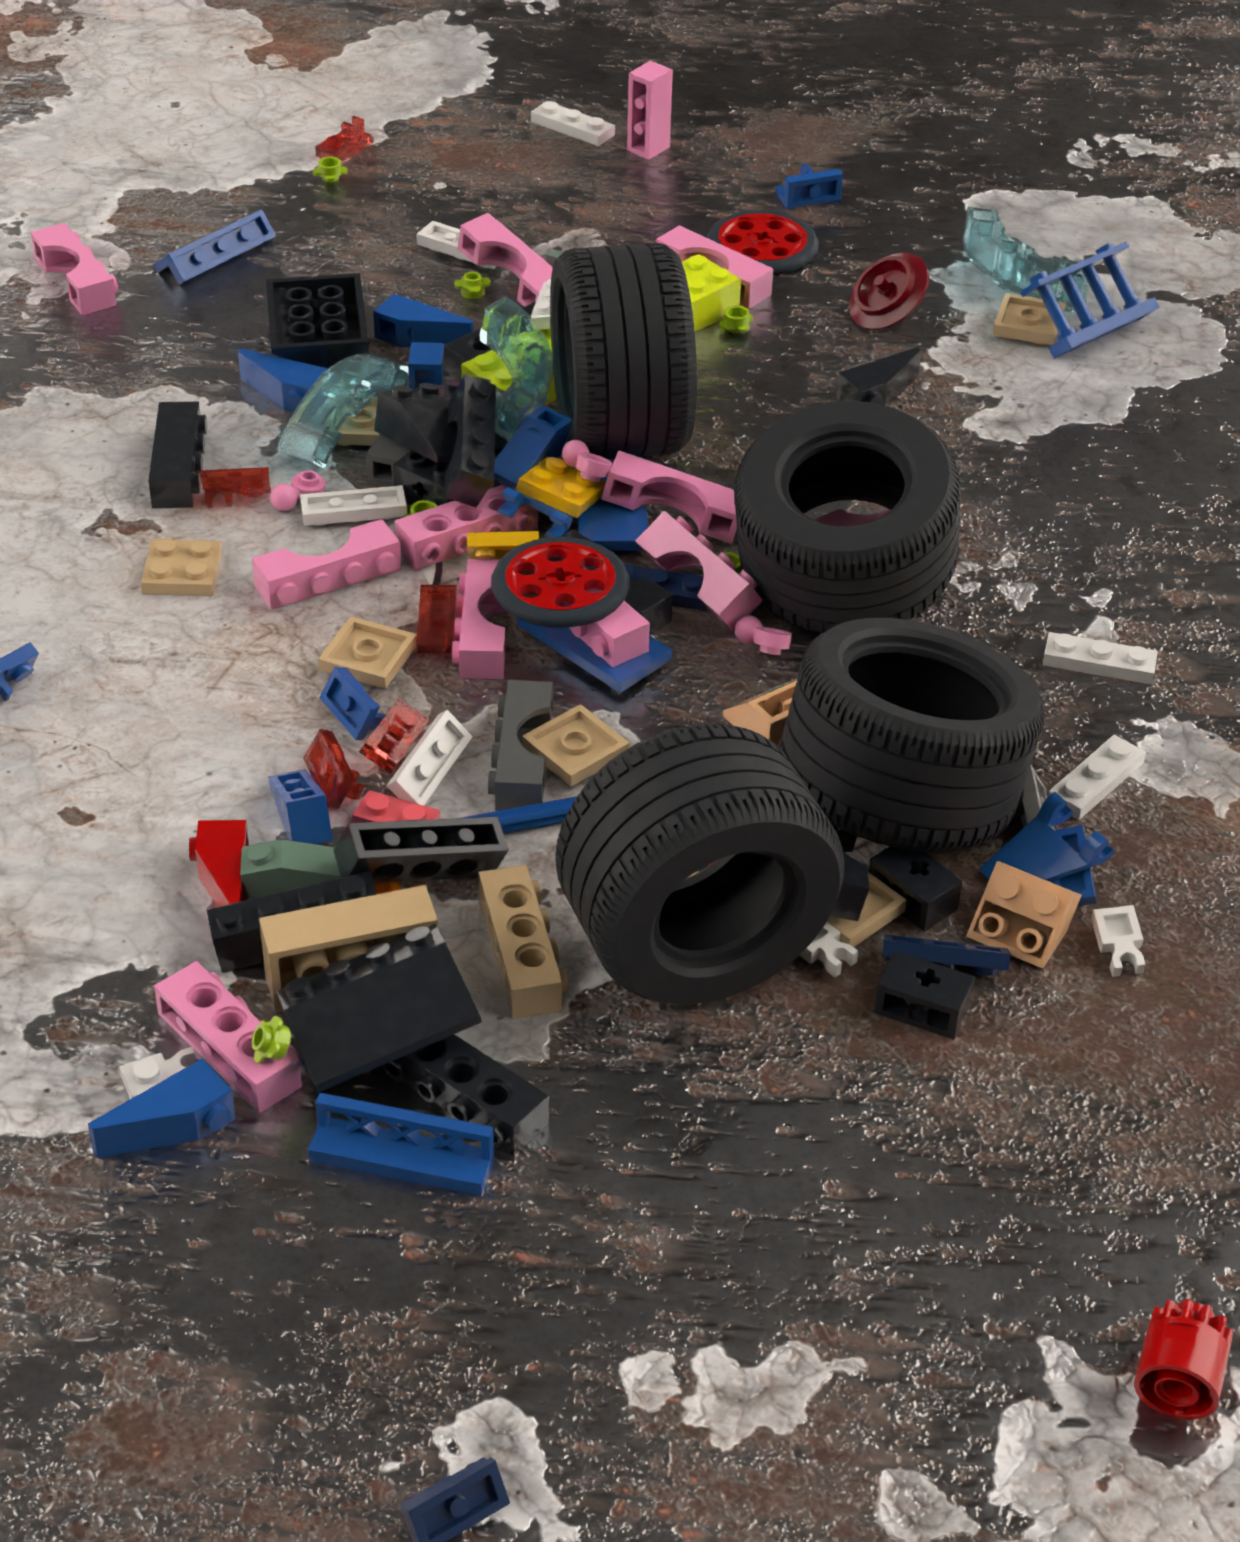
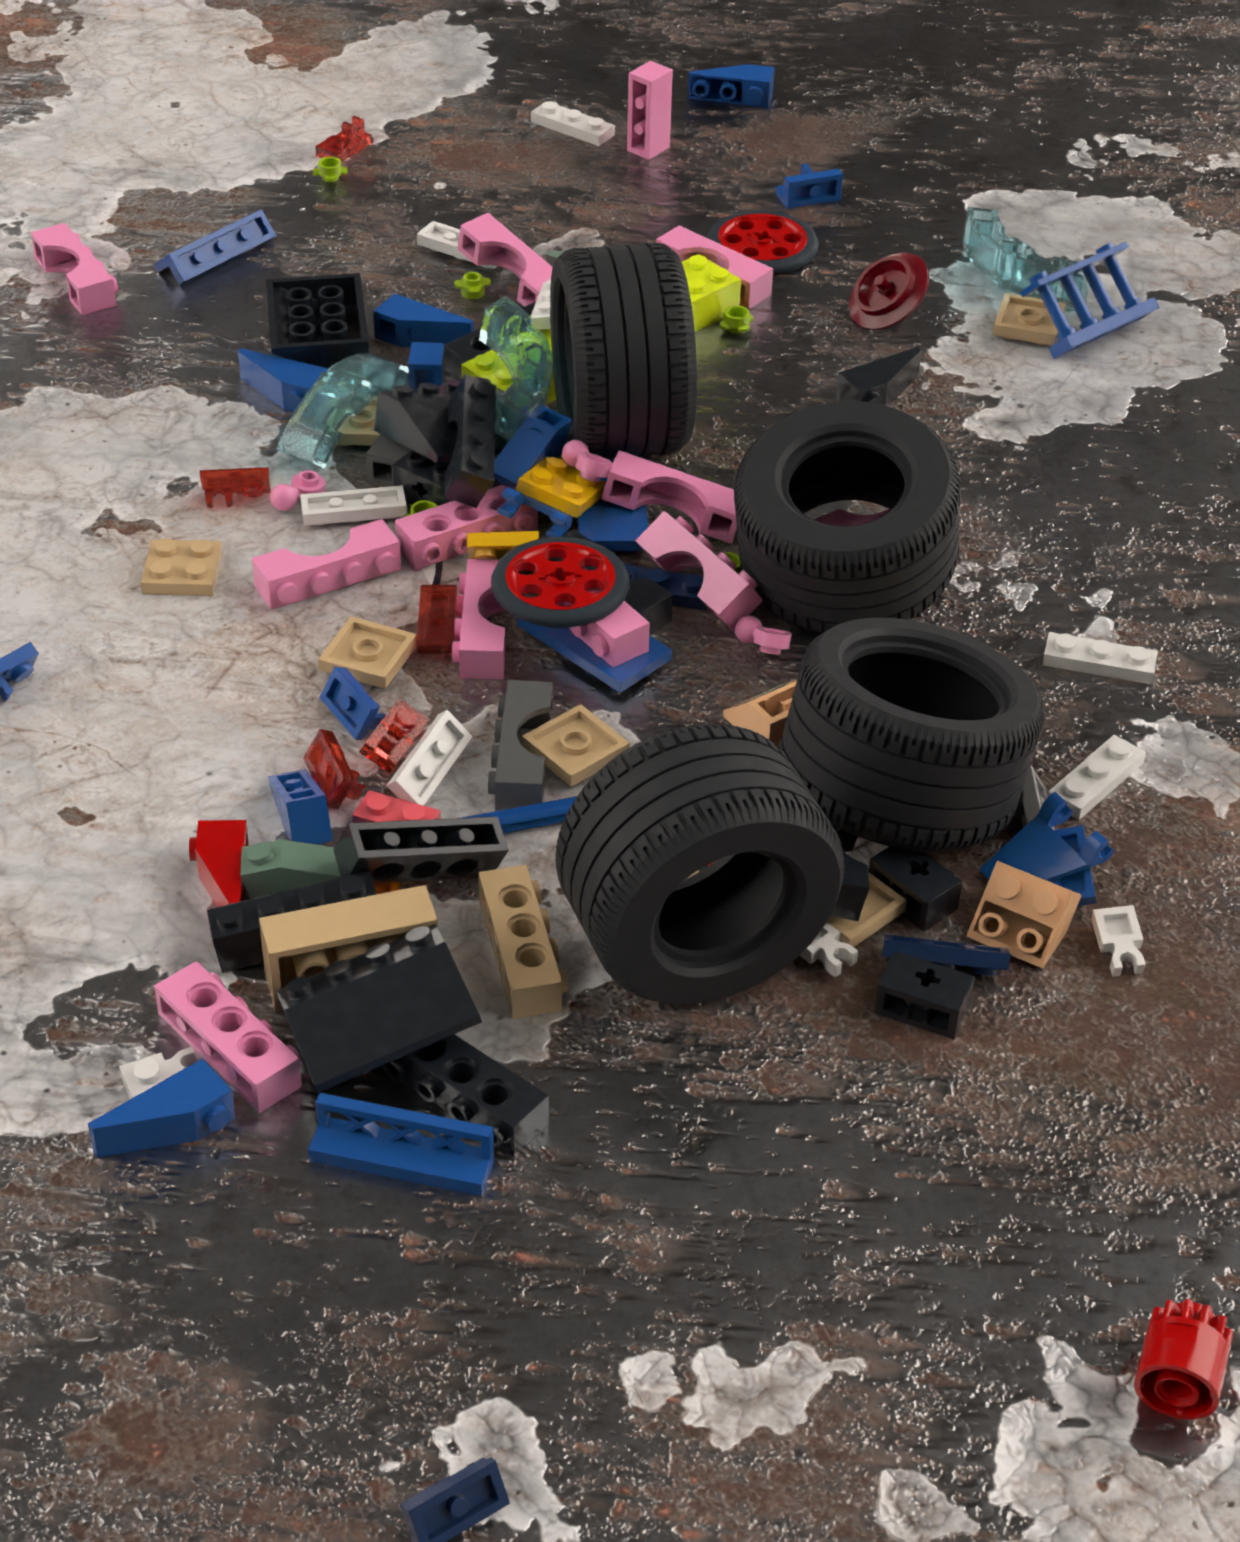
black brick [148,401,207,509] -> none
lime plate [252,1016,291,1064] -> none
none -> blue slope [687,64,775,107]

